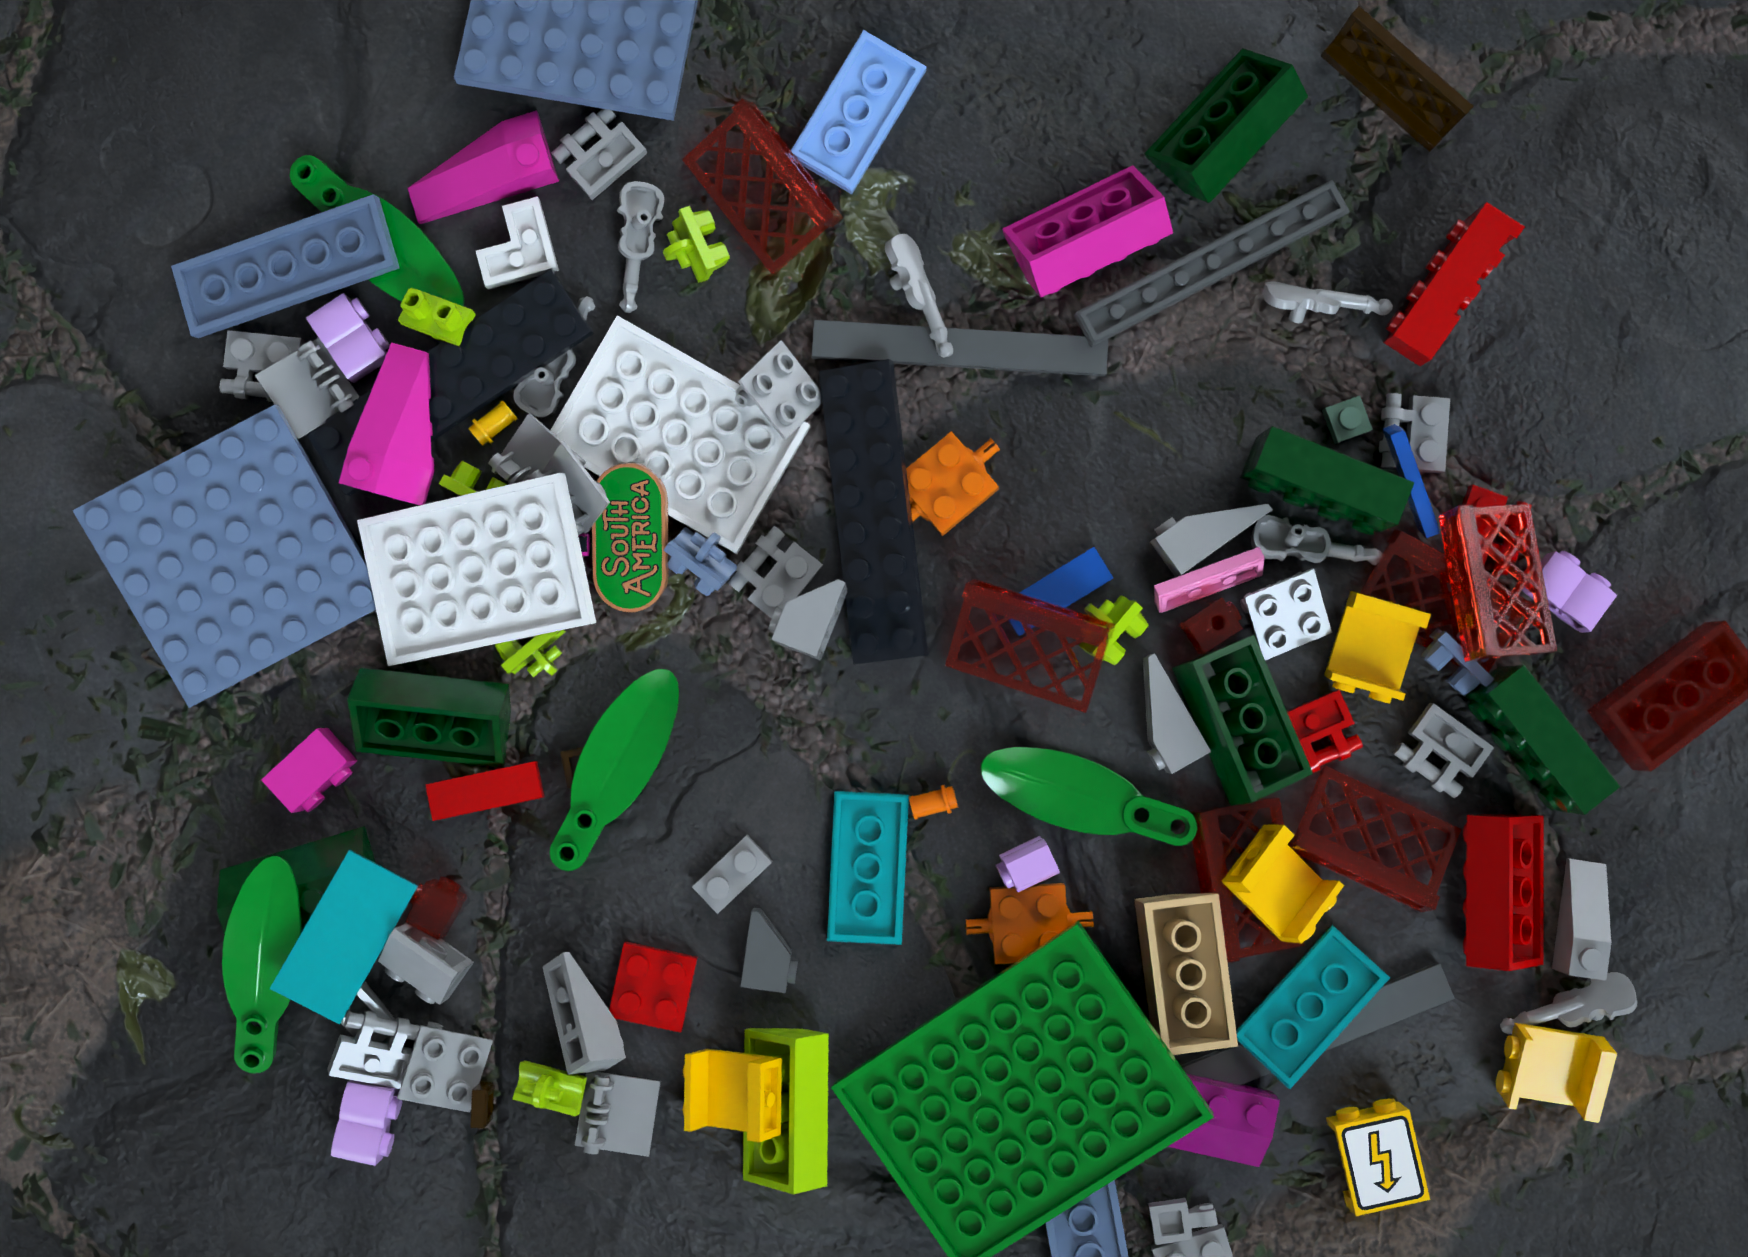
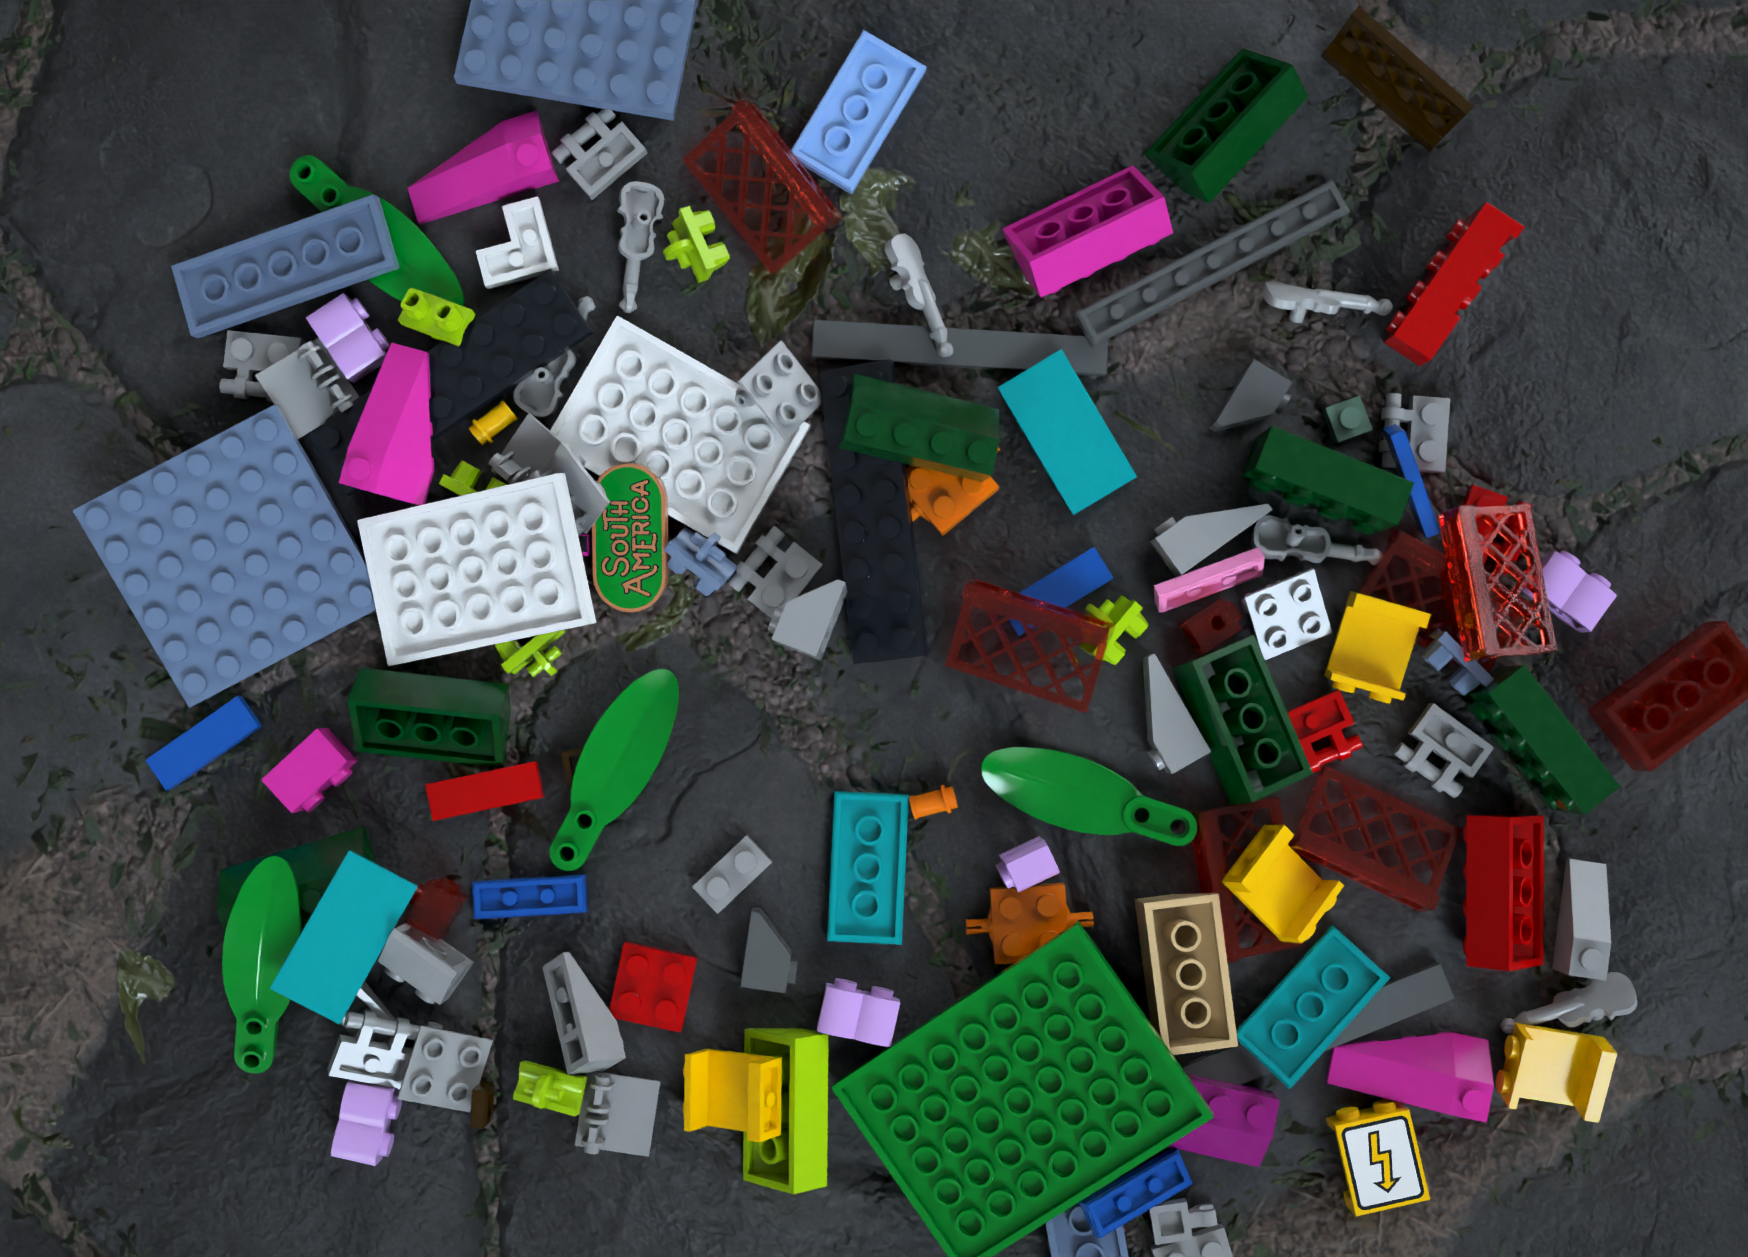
none -> blue tile [145,696,262,791]
none -> blue tile [472,874,588,919]
none -> lavender brick [817,978,900,1047]
none -> dark green slope [838,374,1000,482]
none -> teal tile [997,349,1137,515]
none -> blue tile [1079,1148,1193,1239]
none -> dark grey slope [1209,359,1292,432]
none -> dark pink wedge [1326,1031,1494,1123]

